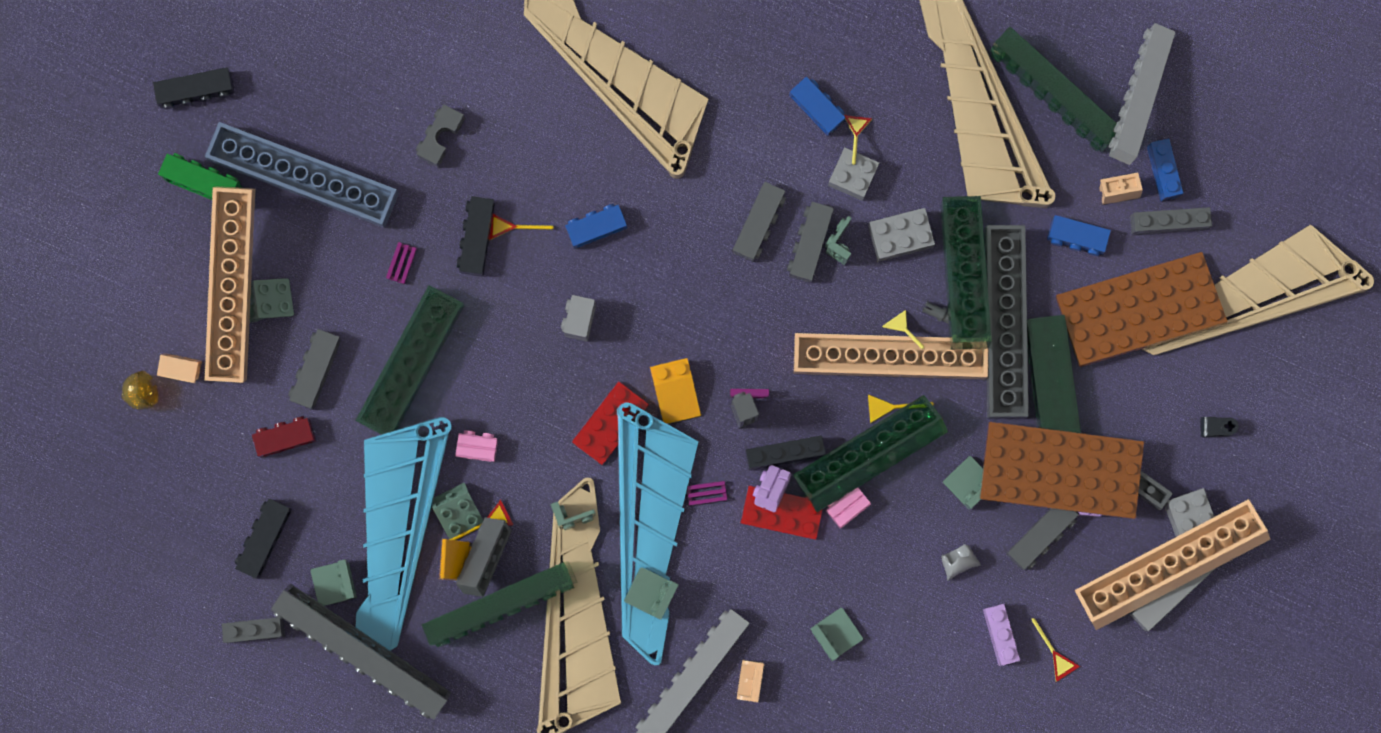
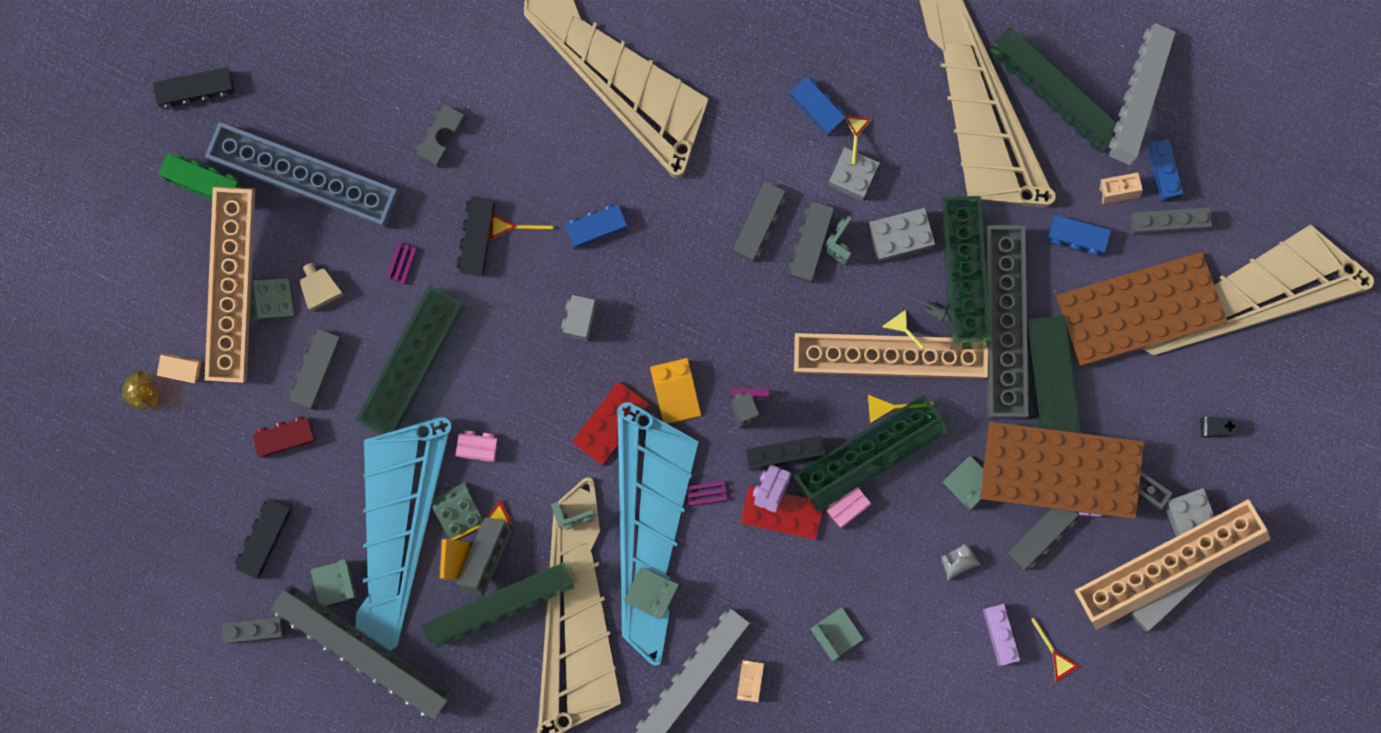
none -> tan torso [300,263,344,312]

